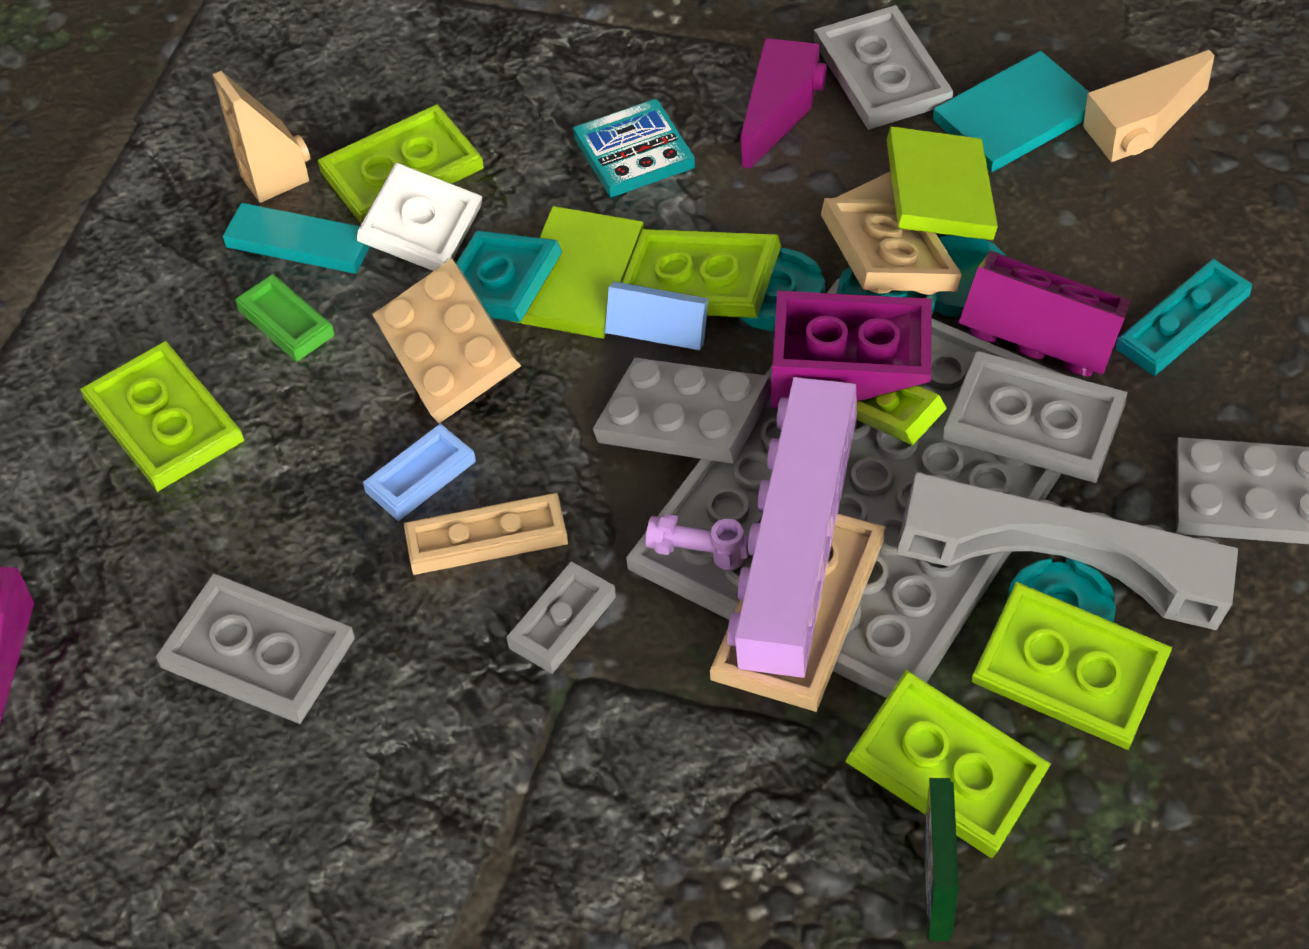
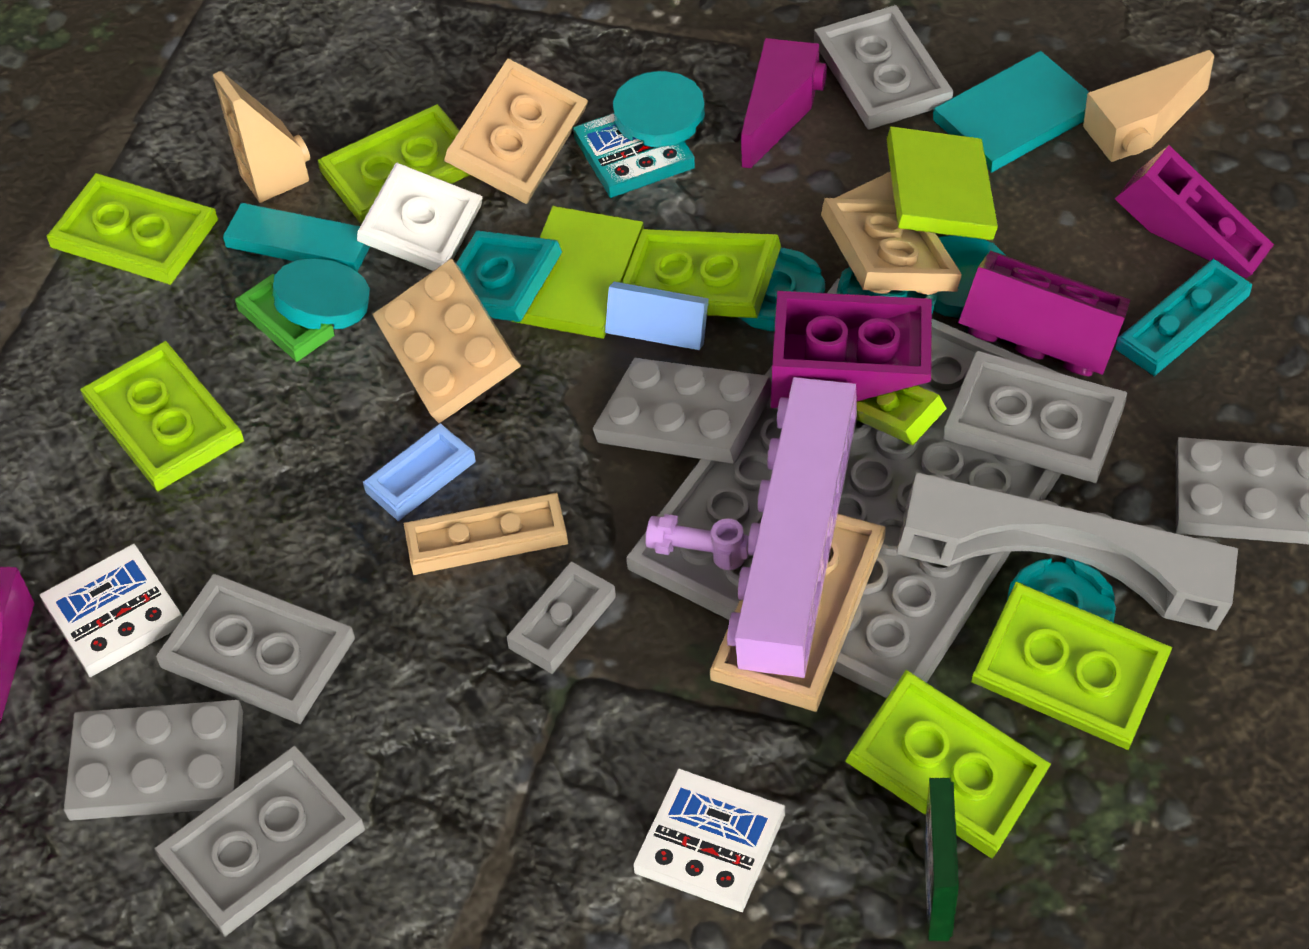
none -> tile [39,544,183,677]
none -> lime tile [46,173,218,285]
none -> light grey plate [64,700,243,821]
none -> light grey plate [154,745,365,937]
none -> teal tile [272,258,370,330]
none -> tan plate [444,58,588,204]
none -> teal tile [613,71,705,147]
none -> tile [634,769,785,913]
none -> magenta slope [1115,145,1274,278]

